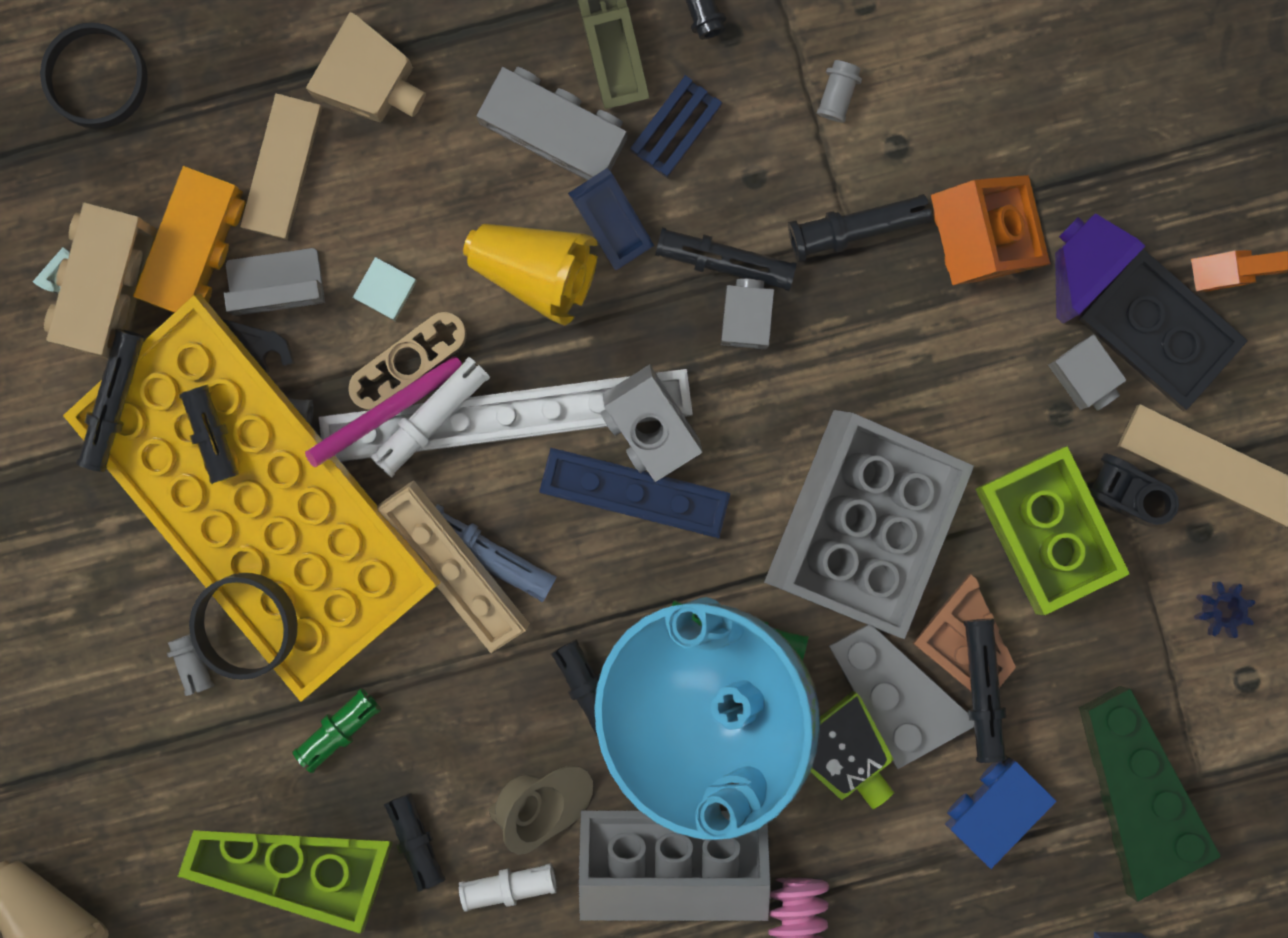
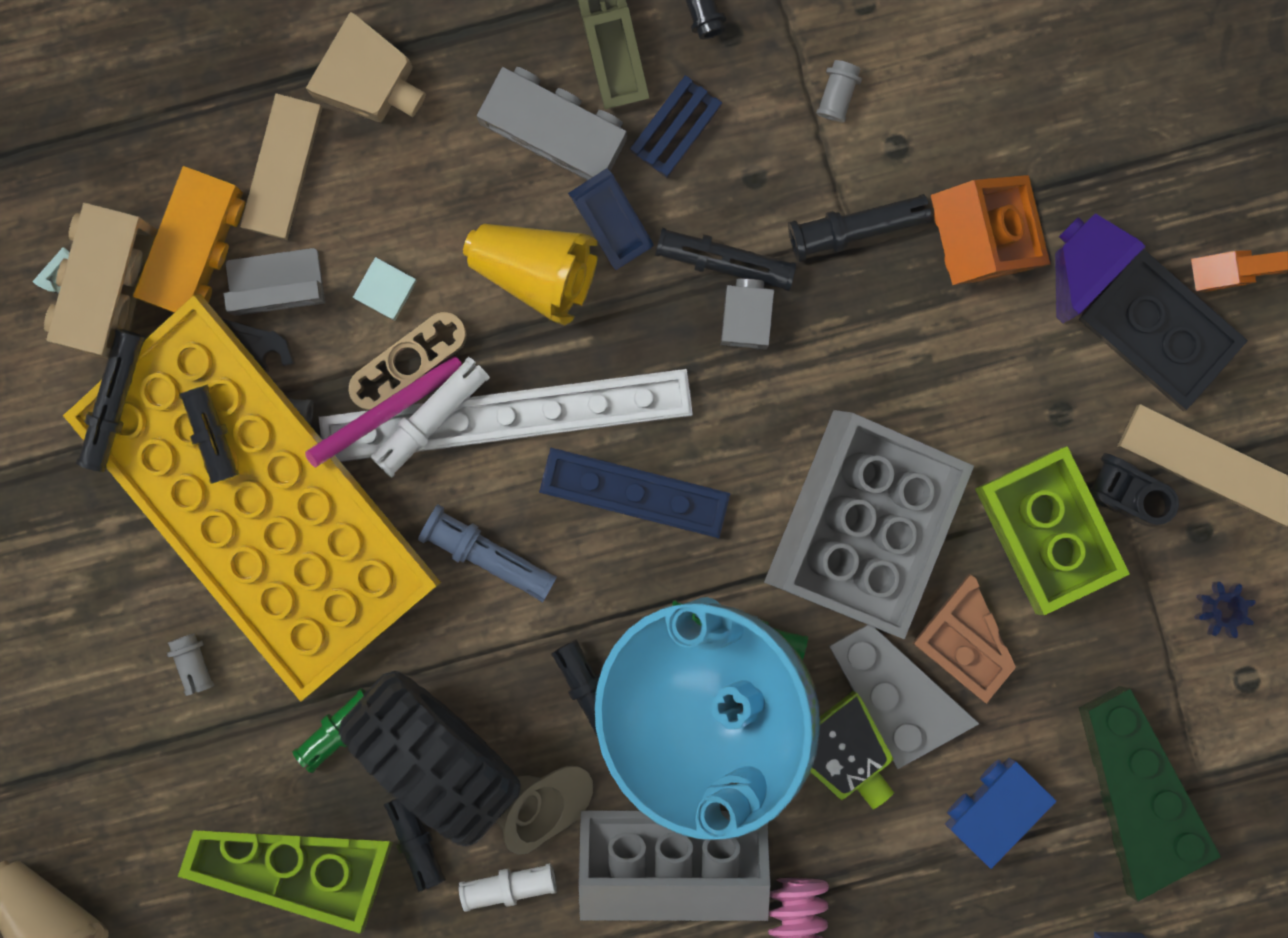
black tyre [40,23,148,129] -> none
black tyre [189,573,298,680] -> none
tan tile [377,480,530,653] -> none
light grey brick [601,364,703,482] -> none
black pin [964,618,1007,763] -> none
light grey brick [1048,334,1126,411] -> none
none -> black tyre [339,670,521,847]

